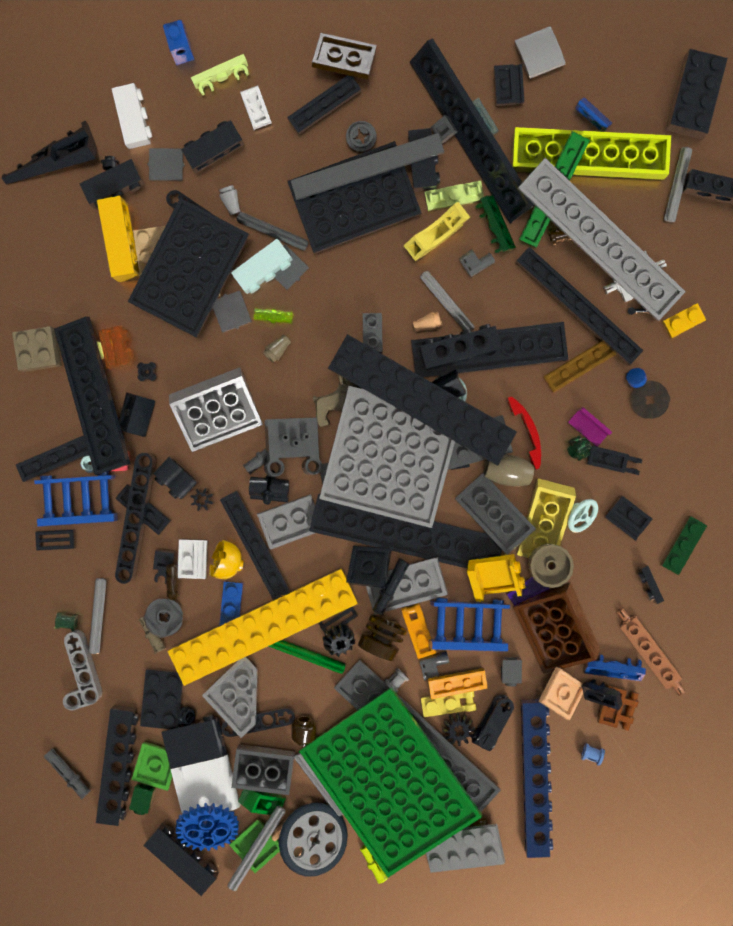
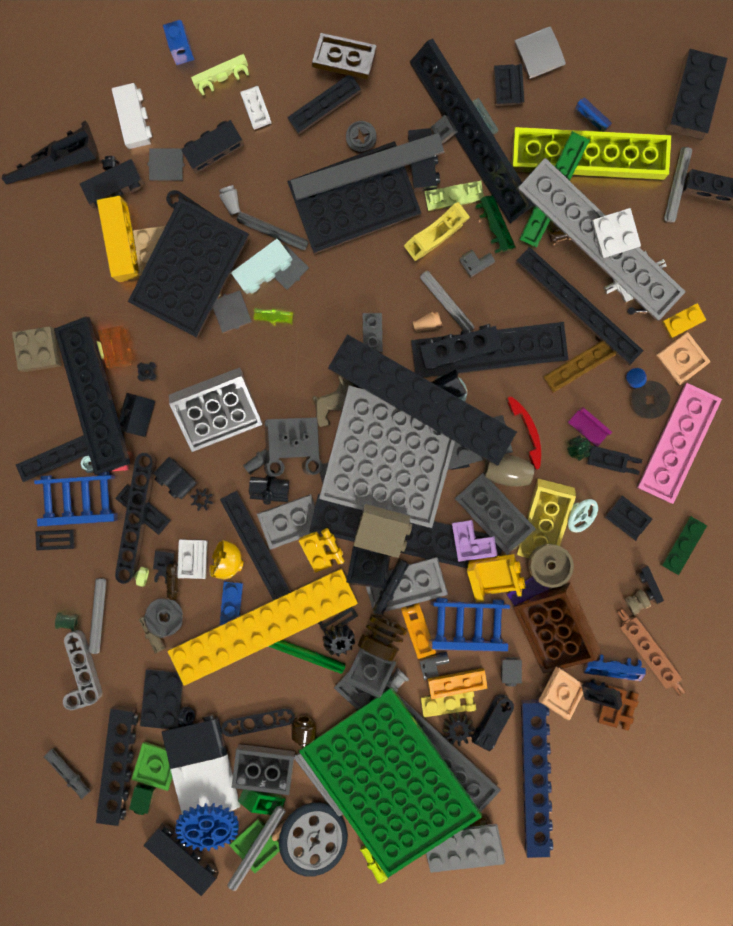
light grey plate [202,657,258,738] -> none
dark tan cone [263,335,291,363] -> none
medium blue bush [581,743,605,766] -> none
none -> yellowish green tile [134,567,149,587]
none -> yellow plate [299,528,345,573]
none -> dark grey plate [345,648,396,698]
none -> dark tan brick [354,504,412,558]
none -> lavender plate [452,520,497,562]
none -> white plate [591,208,641,258]
none -> dark tan wheel [624,590,651,616]
none -> bright pink plate [637,383,722,504]
none -> light nougat tile [656,332,711,386]

